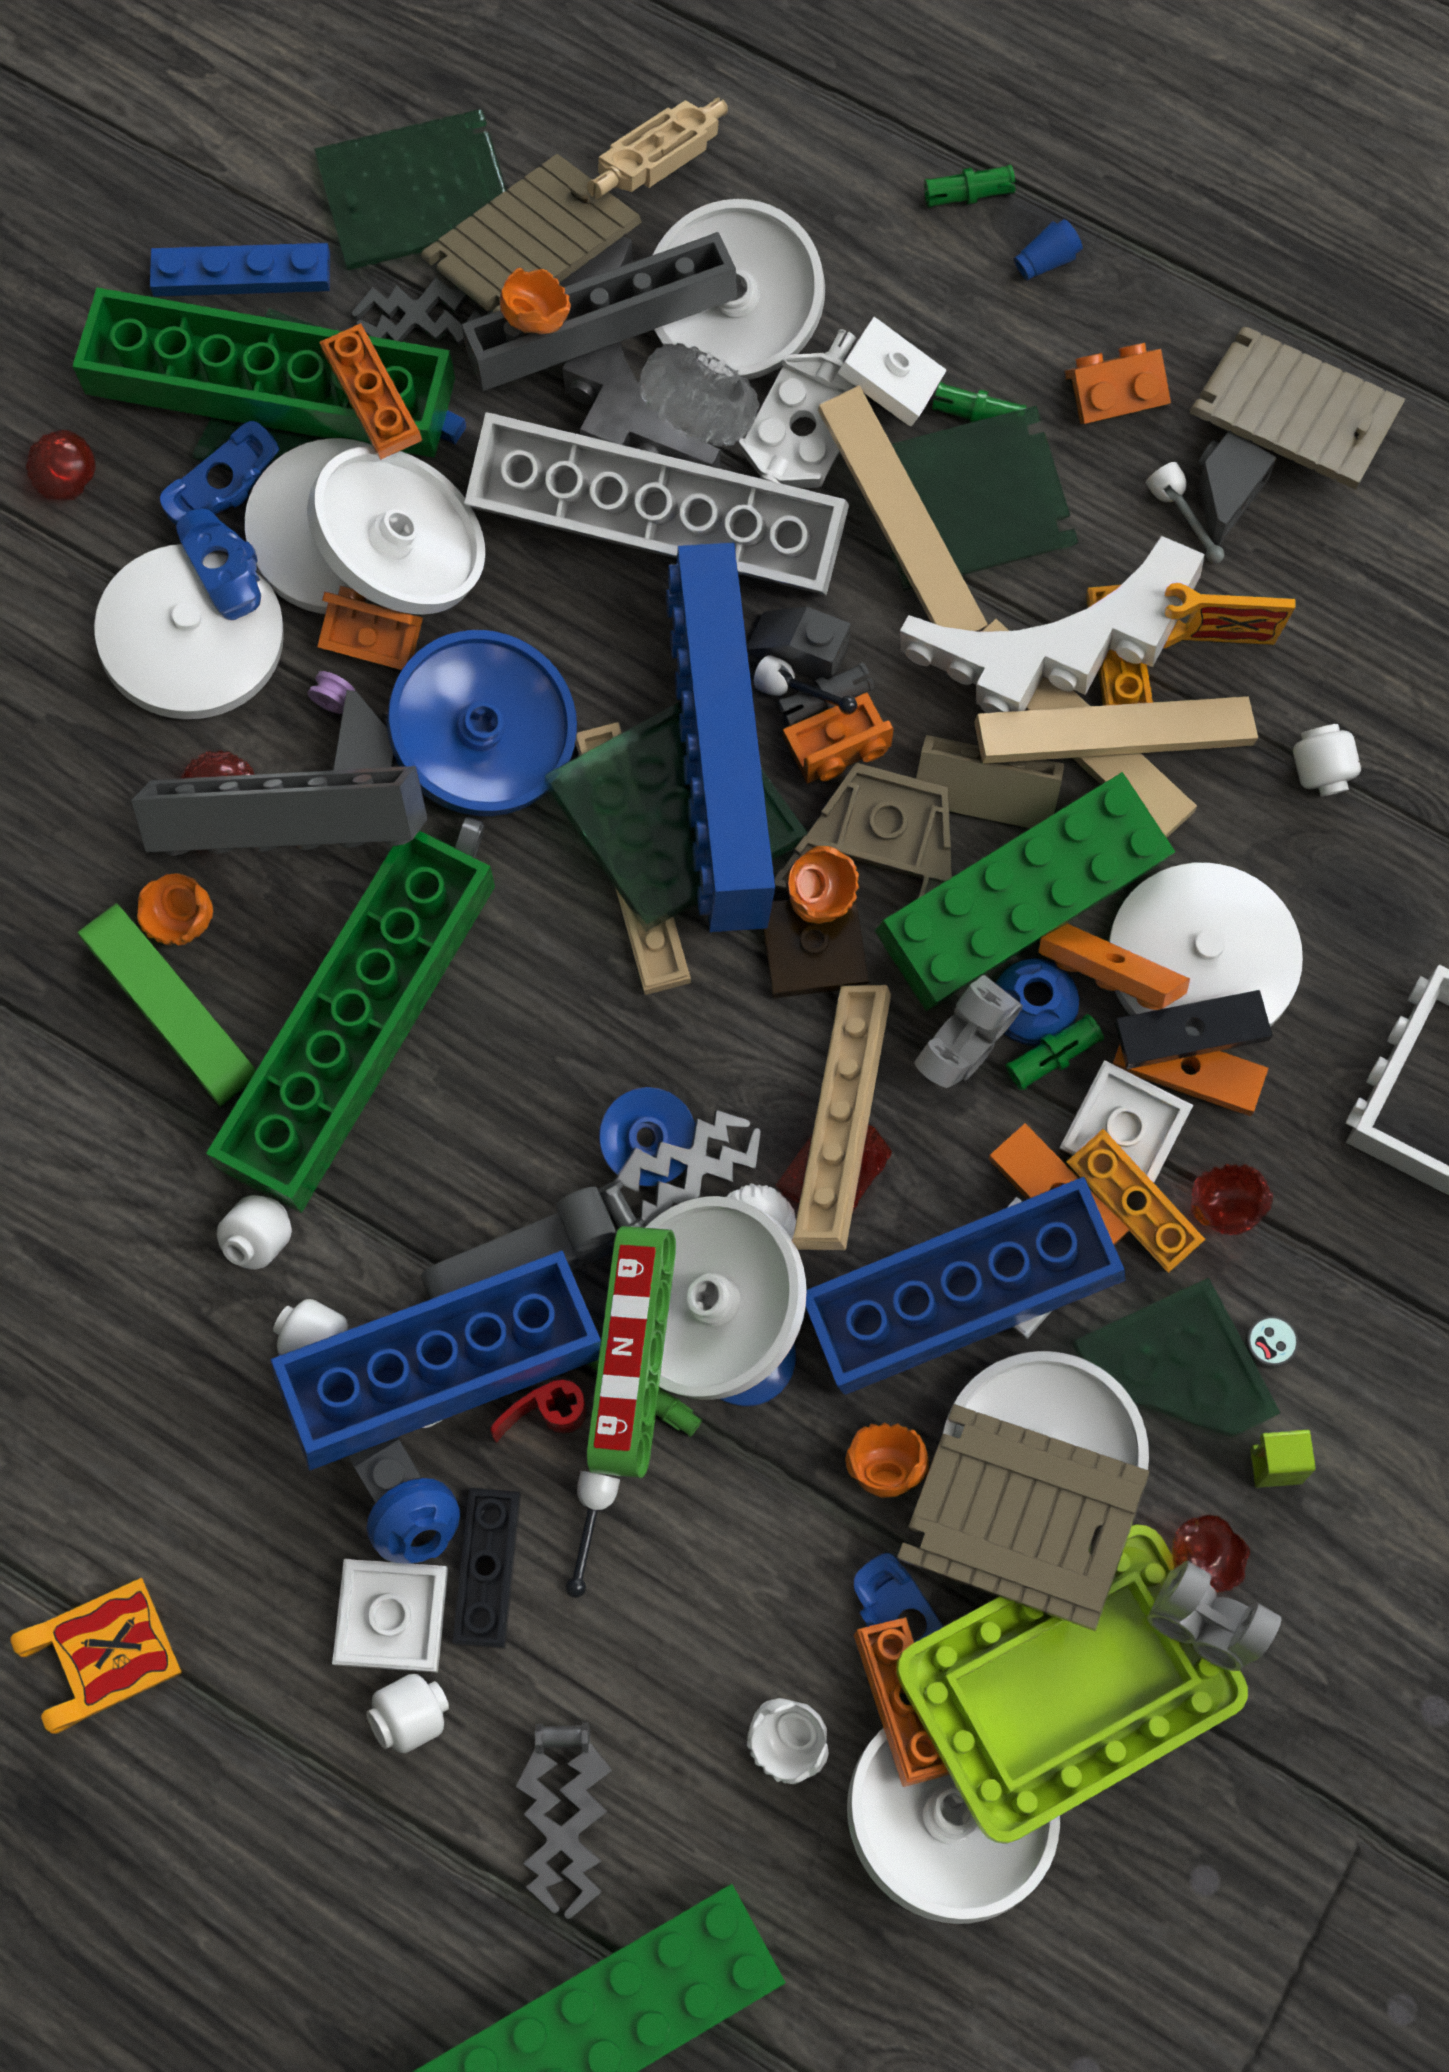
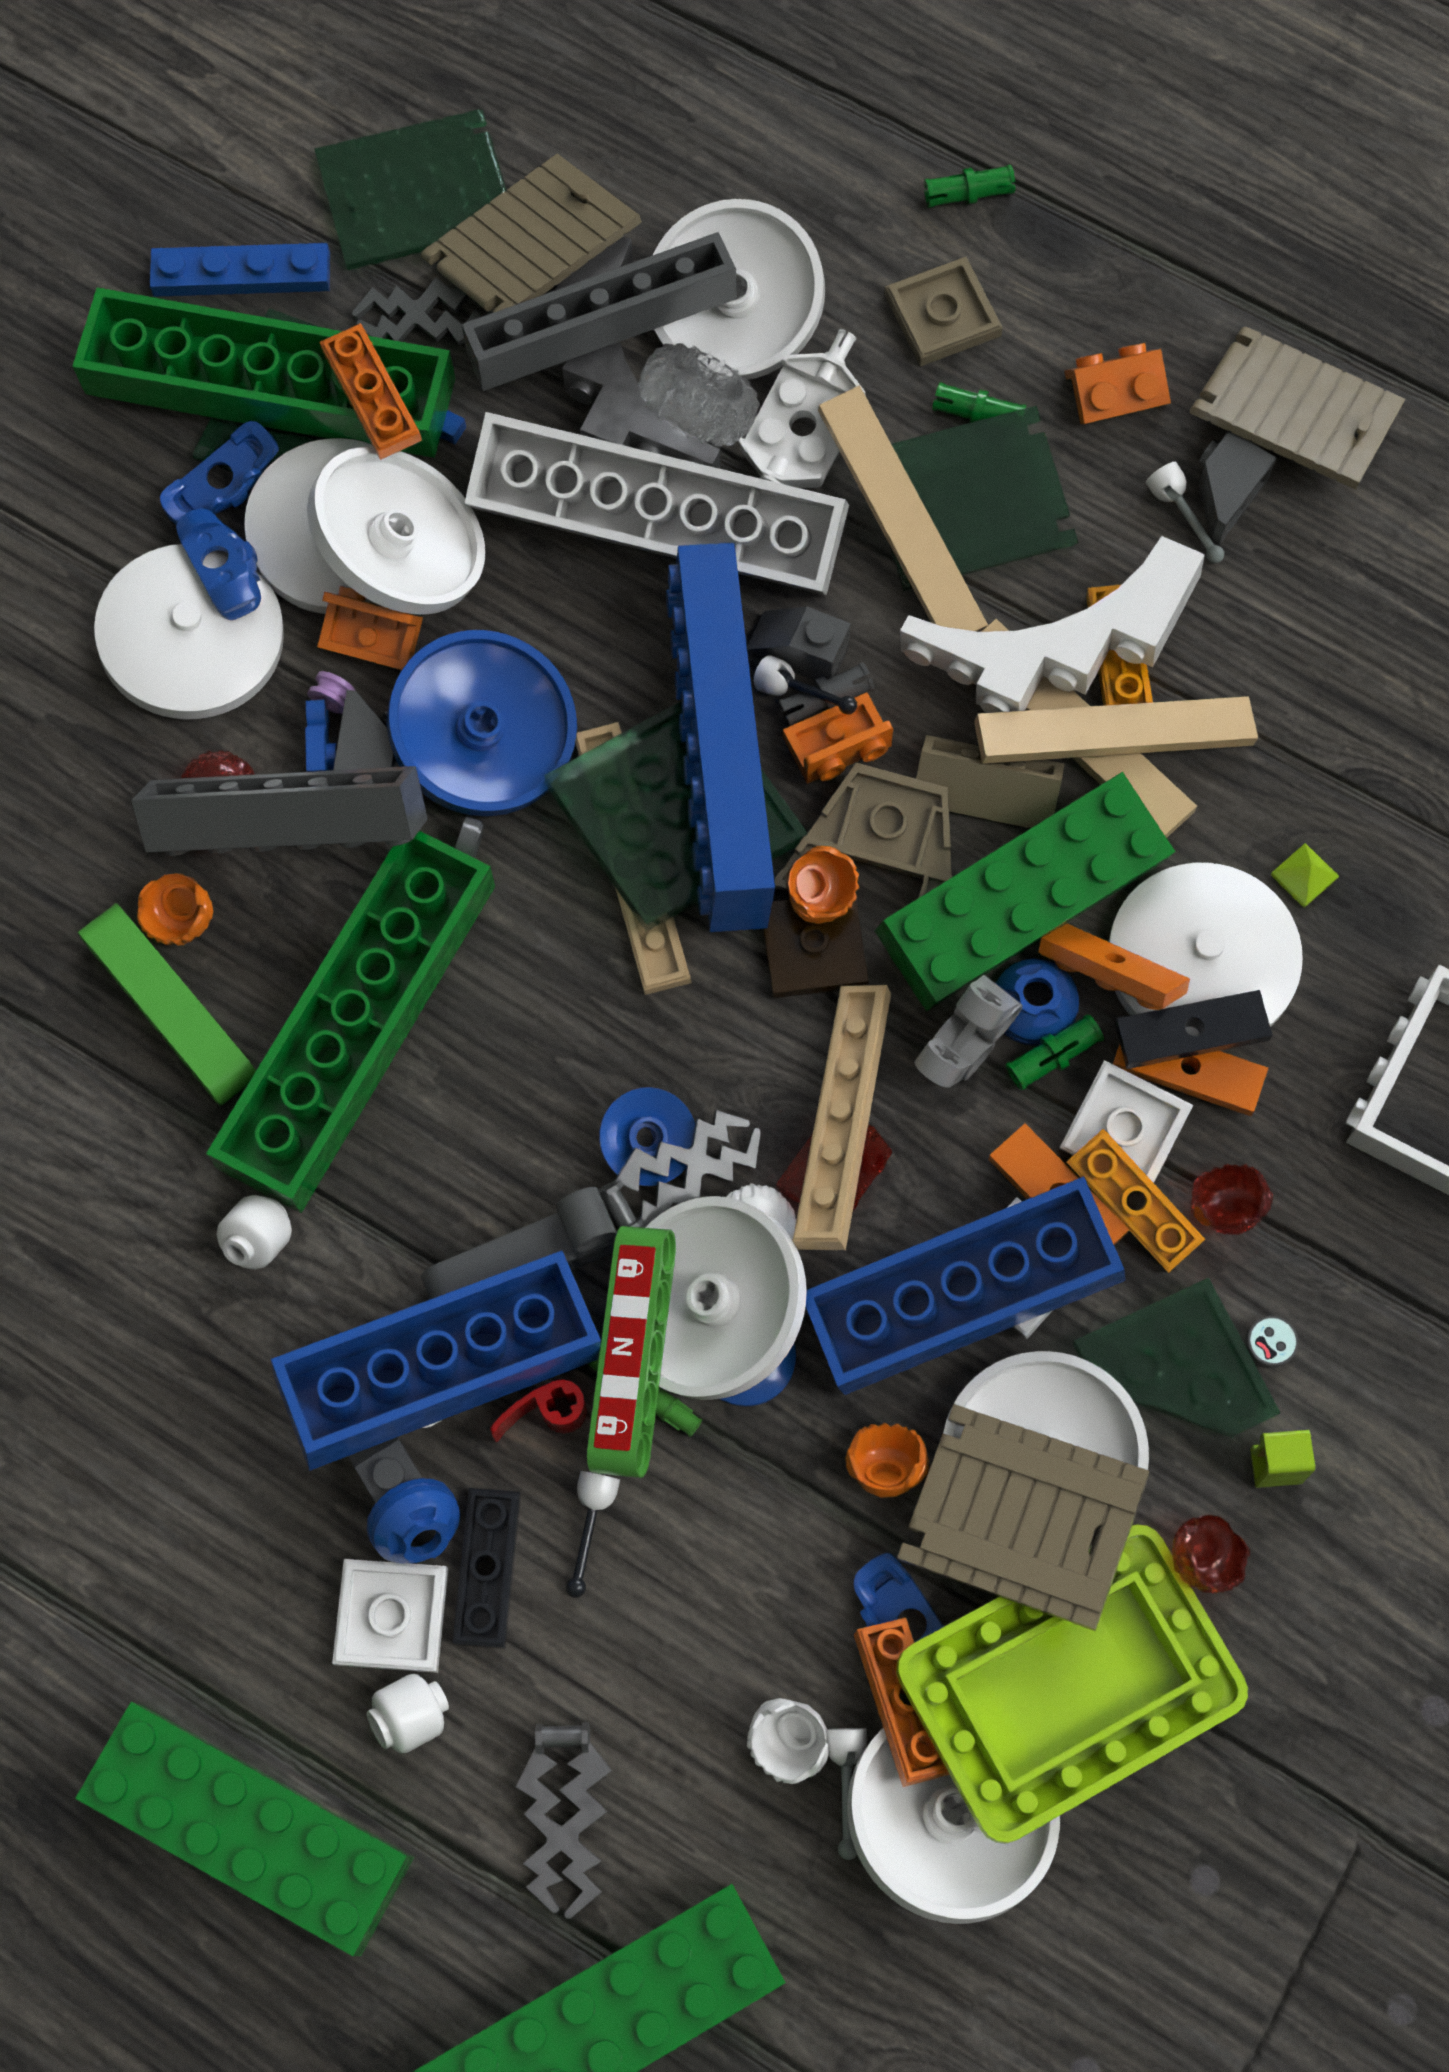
flag [10,1578,182,1734] -> none
clear red hair [26,430,96,500] -> none
white head [273,1299,348,1355] -> none
orange hair [499,268,571,335] -> none
tan piece [587,97,728,199] -> none
white plate [837,317,946,426] -> none
blue cone [1014,219,1083,281] -> none
light grey piece [1147,1561,1281,1671] -> none
light orange flag [1163,583,1295,648] -> none
white head [1293,724,1361,797] -> none
none -> green brick [75,1702,414,1957]
none -> blue plate [305,699,337,772]
none -> hinge [826,1728,867,1860]
none -> dark tan tile [884,257,1003,367]
none -> lime slope [1271,843,1339,908]

